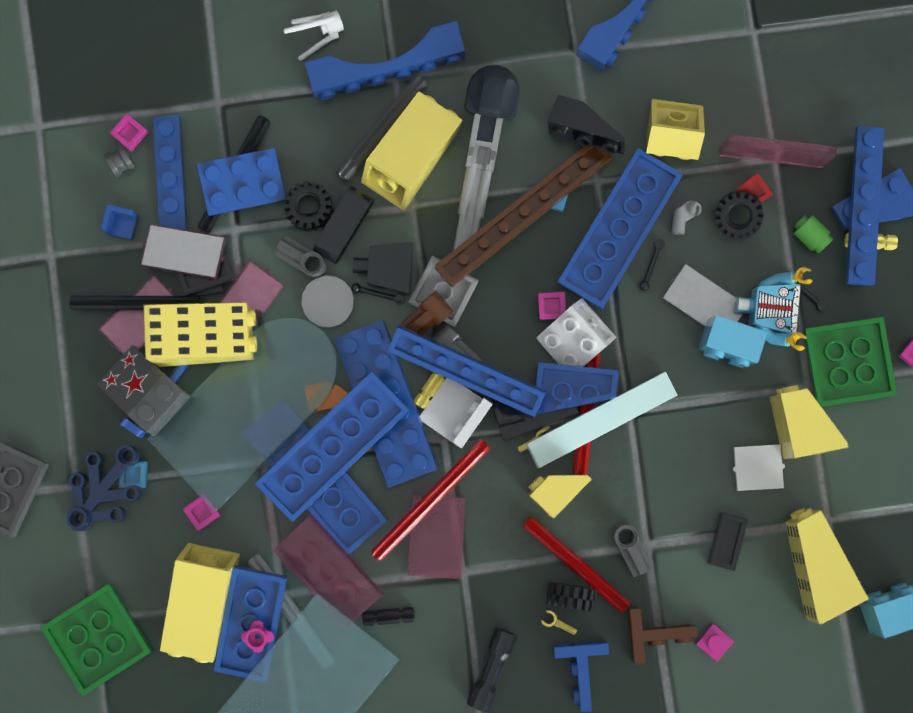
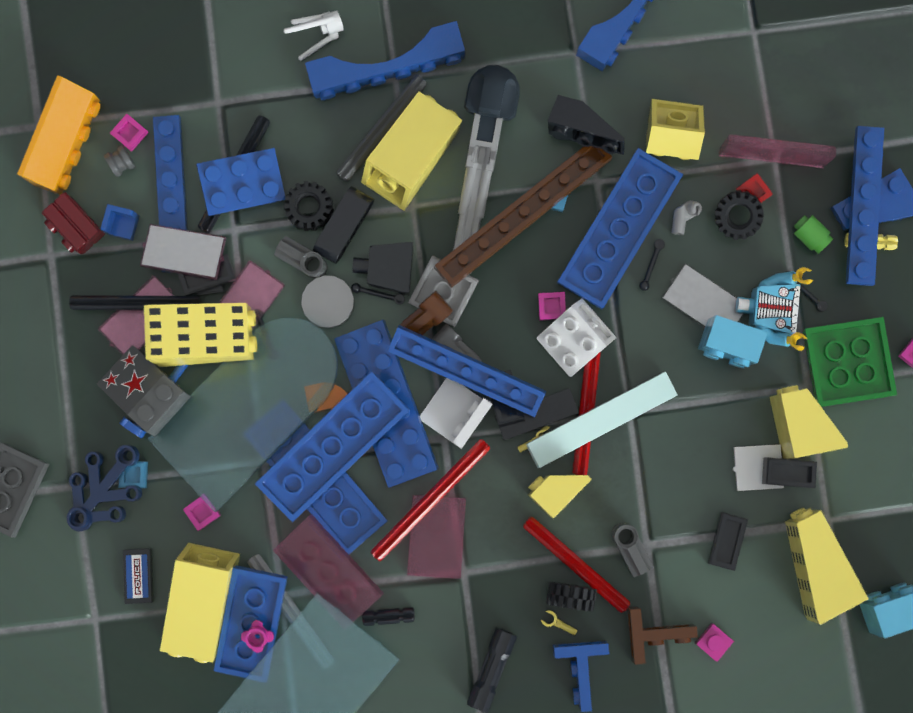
green plate [40,583,153,696] -> none
light yellow axle [414,372,445,409] -> none
blue wing [535,362,619,416] -> none
none -> light orange slope [17,75,100,195]
none -> dark red brick [42,192,105,255]
none -> tile [123,548,153,604]
none -> black tile [762,457,817,488]

